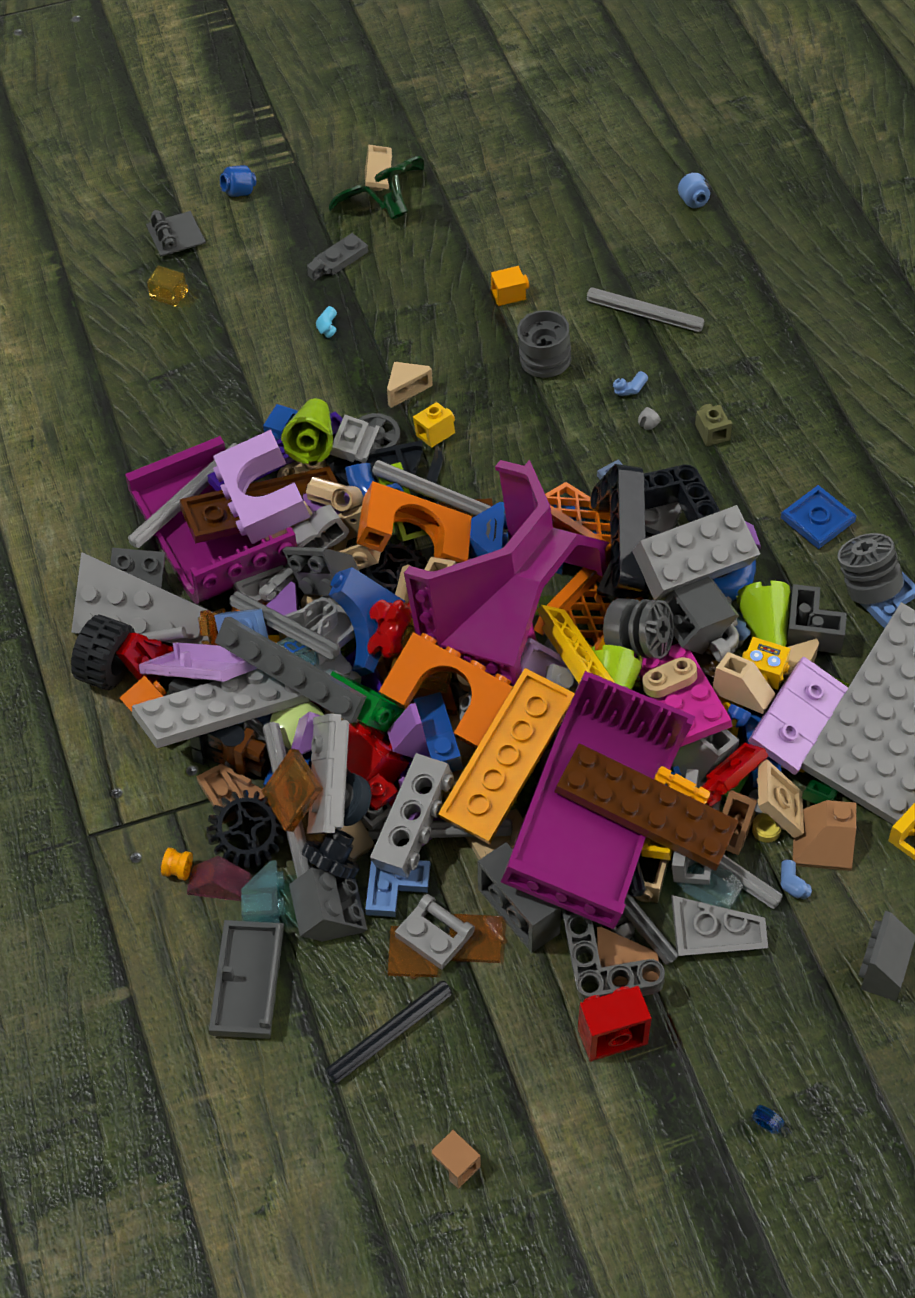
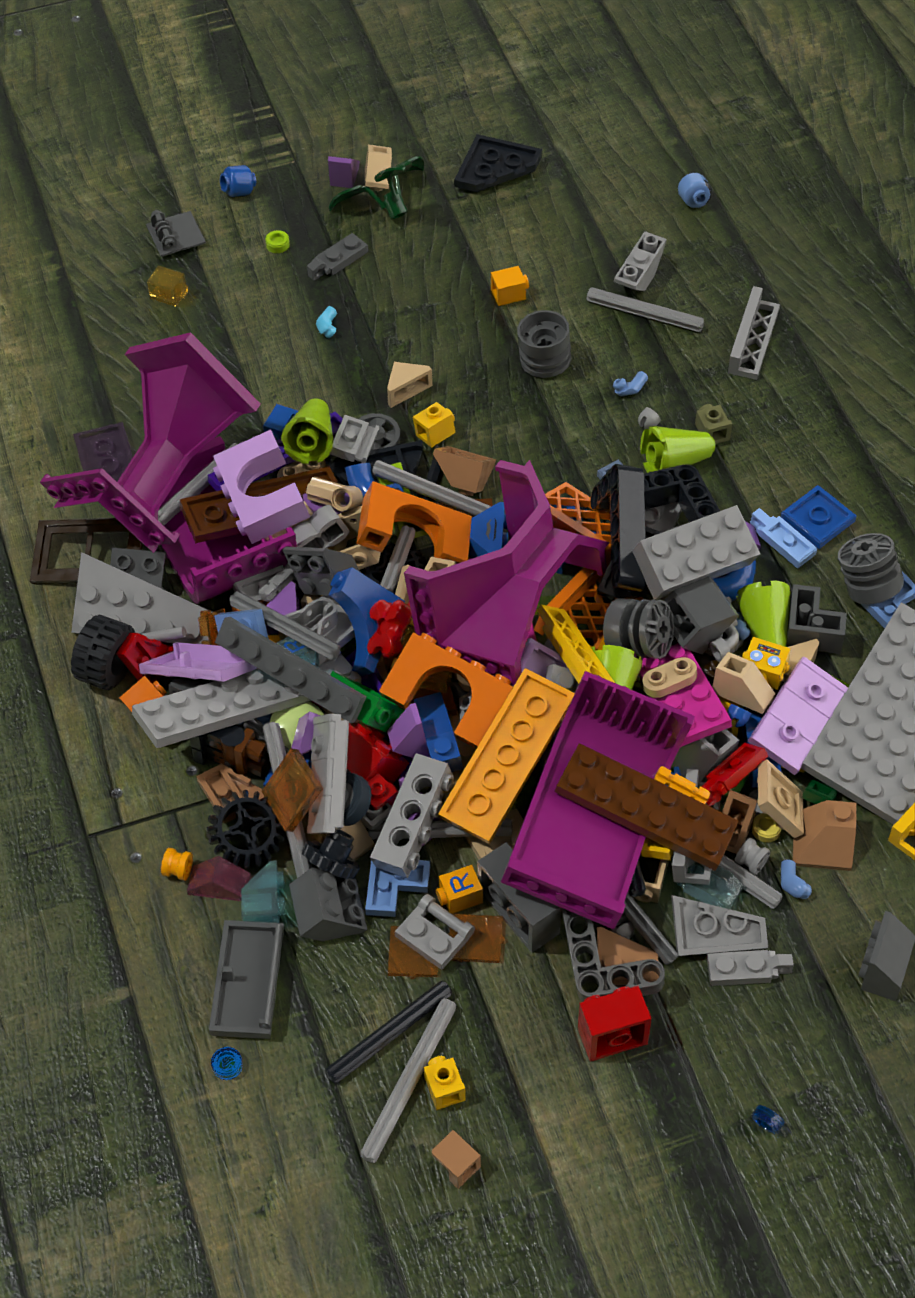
none -> dark brown door [30,518,143,584]
none -> magenta panel [40,332,260,553]
none -> clear purple tile [73,422,133,482]
none -> clear blue tile [211,1047,243,1080]
none -> lime tile [265,230,290,253]
none -> medium lavender slope [328,156,360,188]
none -> light grey axle [361,998,456,1163]
none -> light grey axle [380,526,416,593]
none -> yellow brick [424,1056,466,1110]
none -> medium nougat slope [433,446,496,496]
none -> light orange brick [436,865,483,914]
none -> black plate [454,134,542,192]
none -> light grey slope [614,231,667,291]
none -> lime cone [640,426,715,473]
none -> light grey hinge [707,950,794,986]
none -> light grey fence [728,286,780,380]
none -> light grey wheel [735,838,771,875]
none -> light blue hinge [750,508,817,569]

